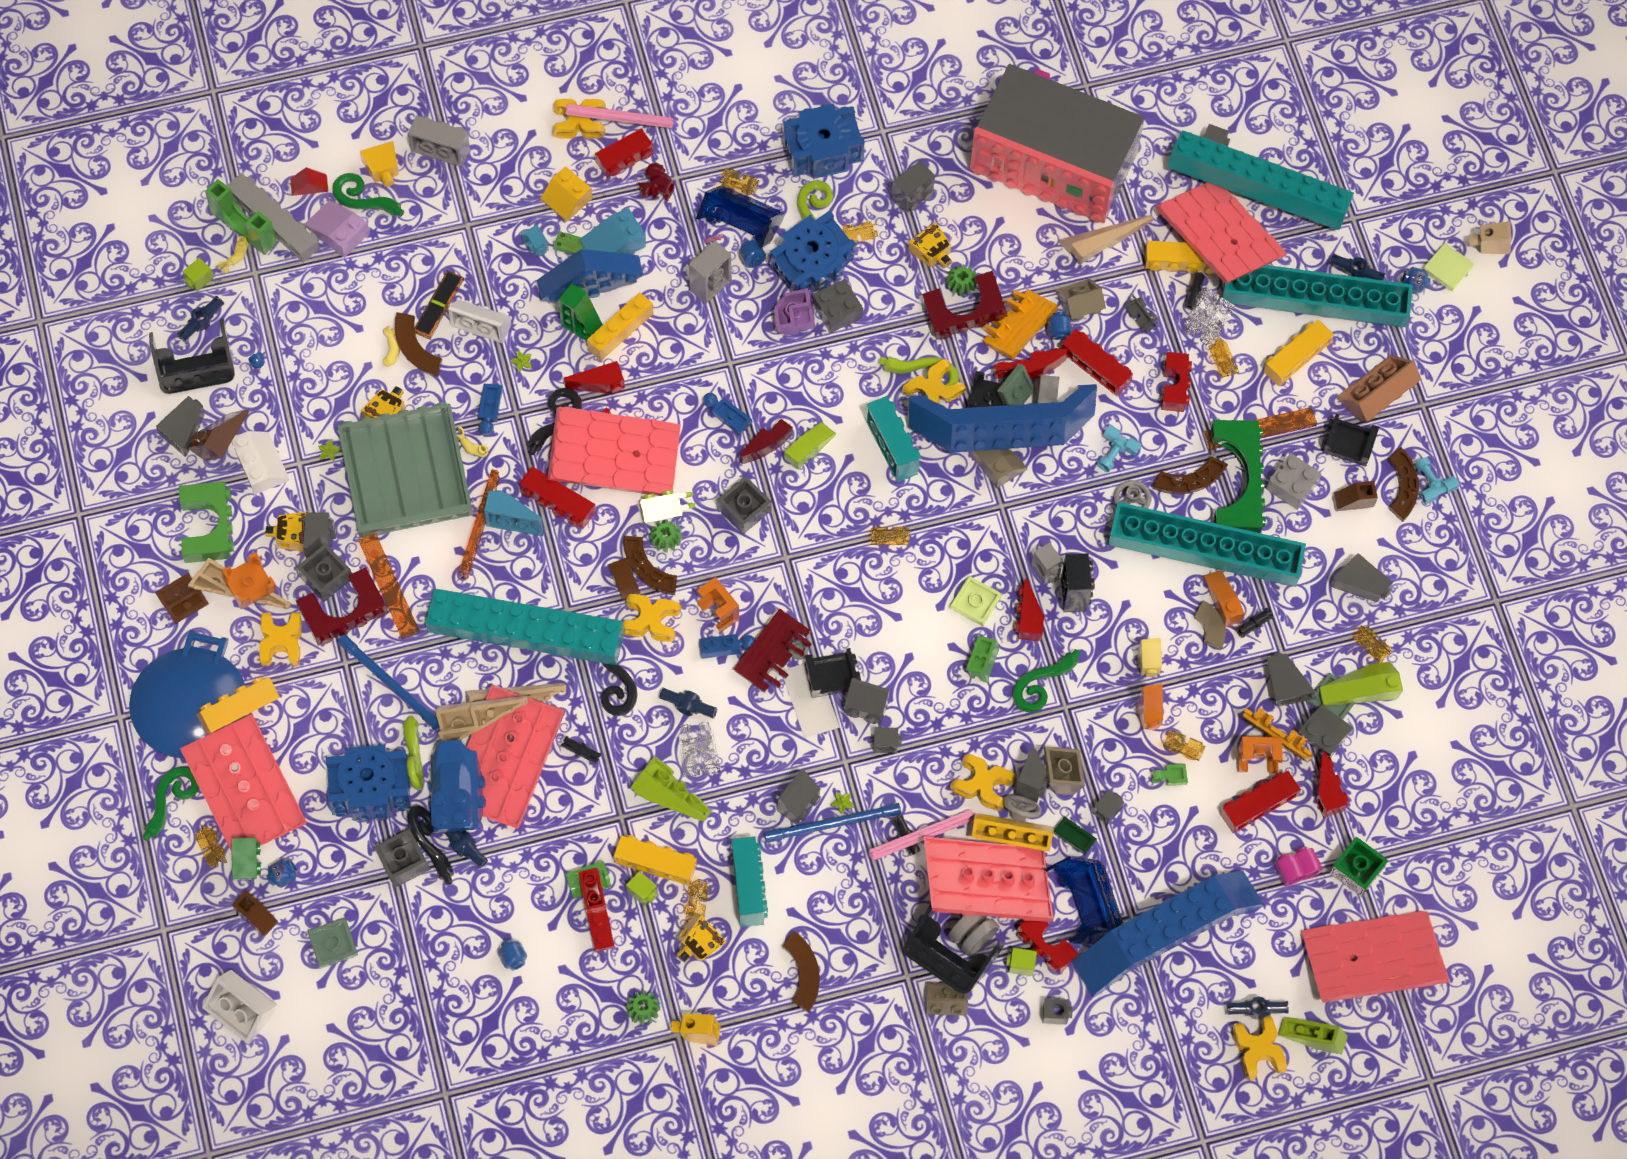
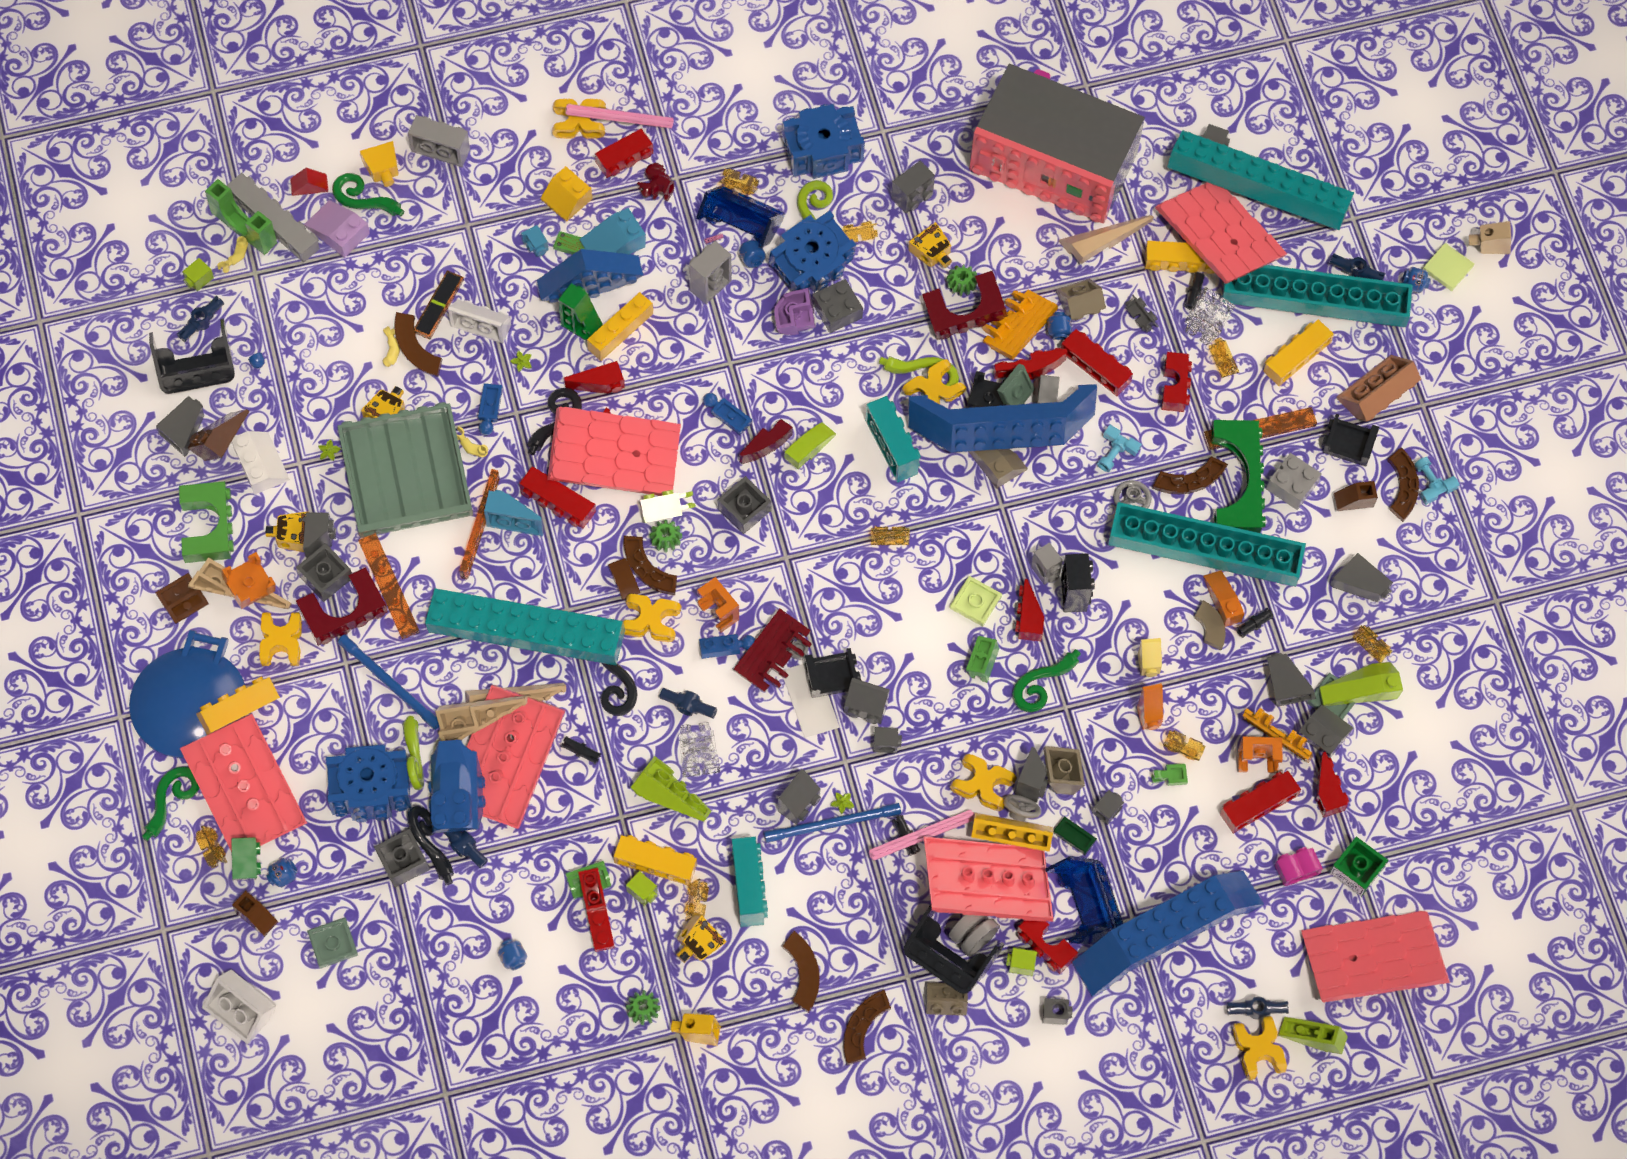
none -> reddish brown tile [844,989,891,1066]

